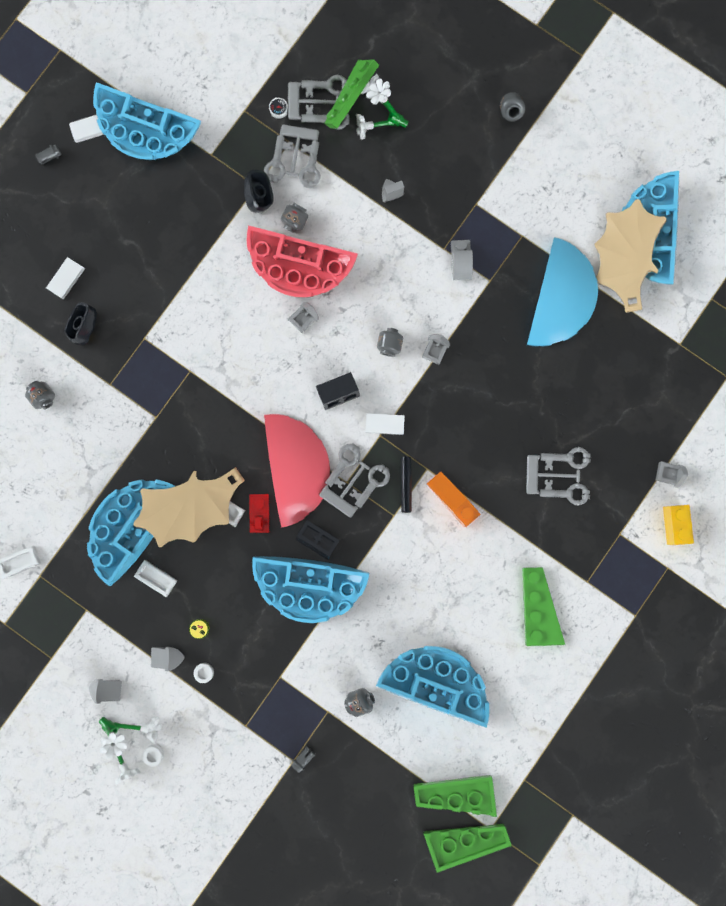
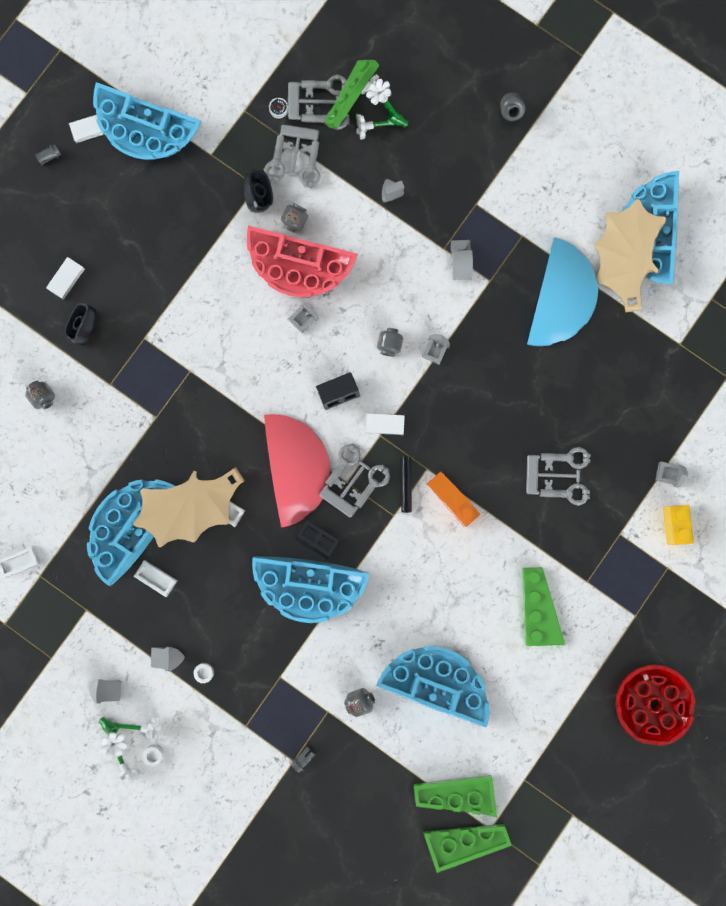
tile [189,619,209,639] -> none
red hinge [249,494,270,533] -> none
none -> red brick [616,665,695,746]

